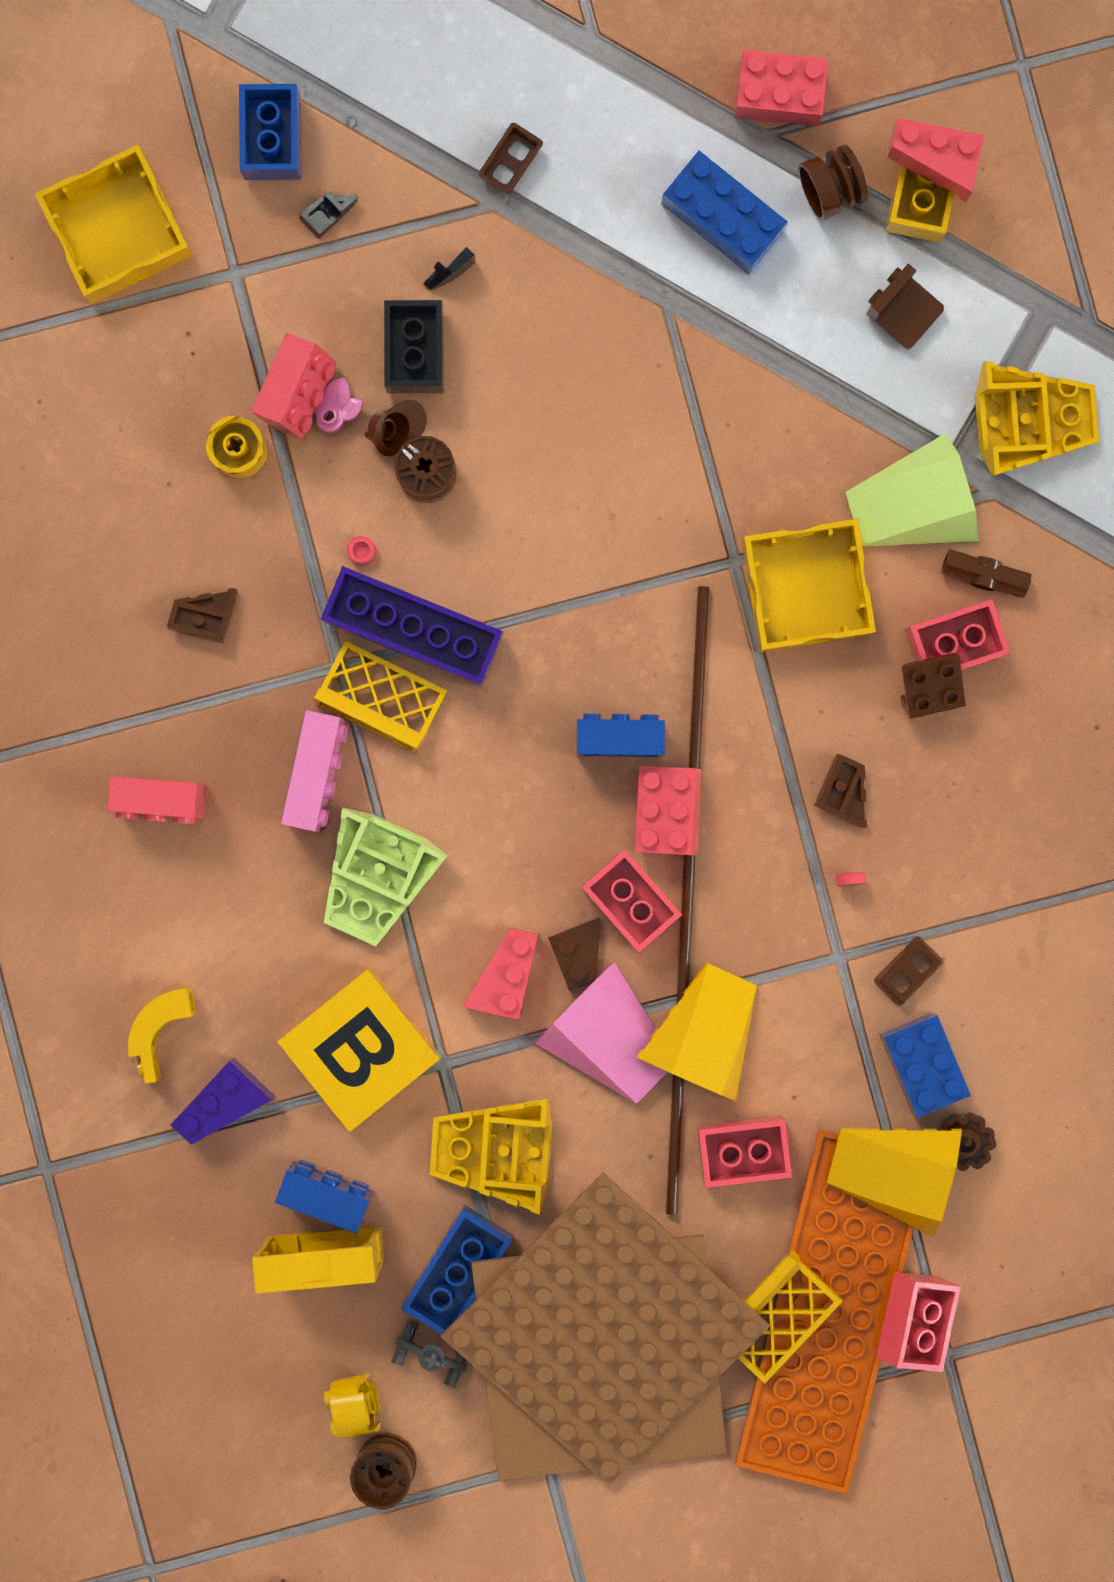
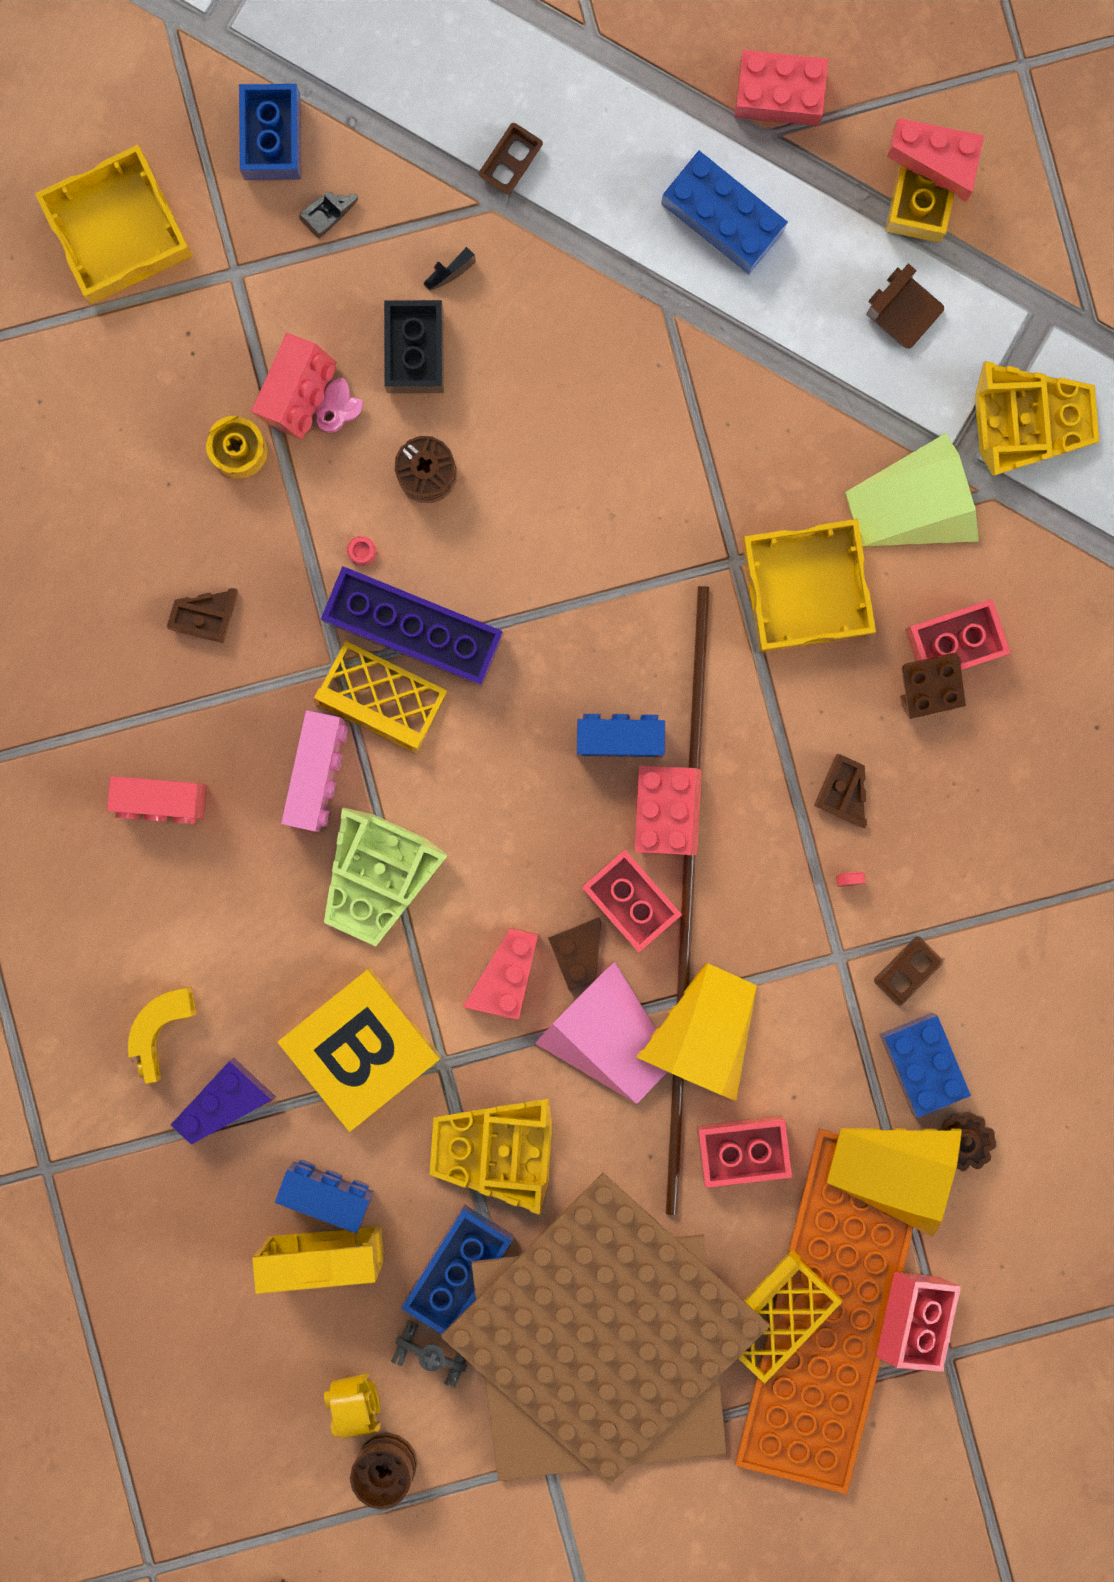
reddish brown piece [364,400,427,456] -> none
reddish brown wheel [798,144,868,221] -> none
reddish brown piece [941,549,1032,598] -> none

